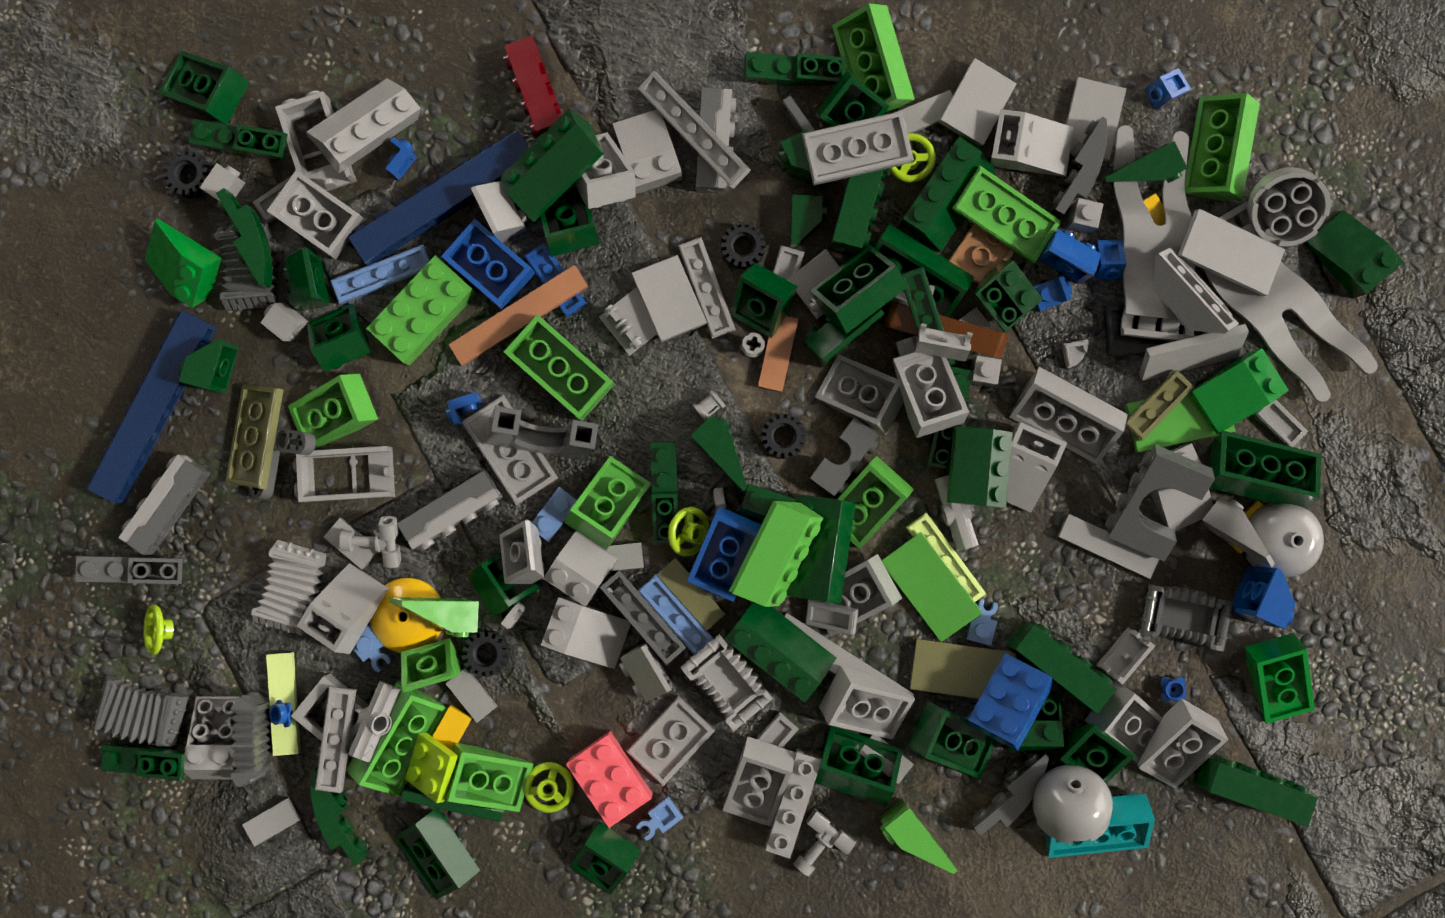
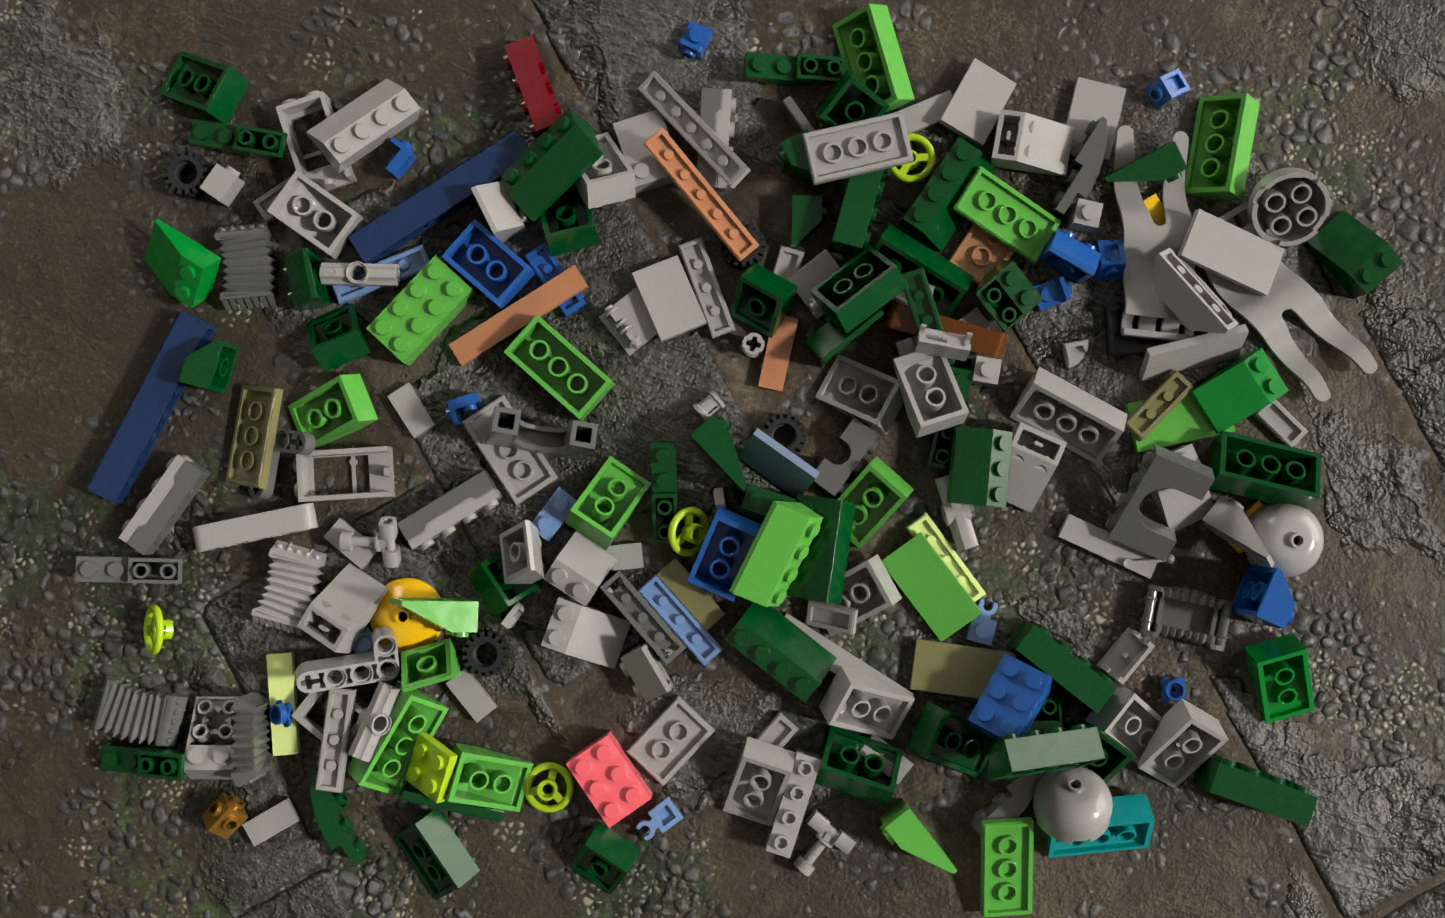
dark green slope [216,188,273,289] -> none
light grey brick [260,303,308,341] -> none
yellow tile [432,705,472,751] -> none
light grey piece [680,634,773,731] -> none
none -> light grey beam [192,503,319,552]
none -> pearl gold brick [202,793,248,839]
none -> light grey beam [296,626,400,693]
none -> light grey piece [319,261,400,288]
none -> light grey tile [387,383,436,439]
none -> nougat tile [642,127,759,262]
none -> blue bracket [678,20,713,60]
none -> sand blue tile [738,428,820,499]
none -> bright green tile [980,817,1034,918]
none -> slope [987,724,1105,781]
none -> light grey hinge [1122,554,1175,569]

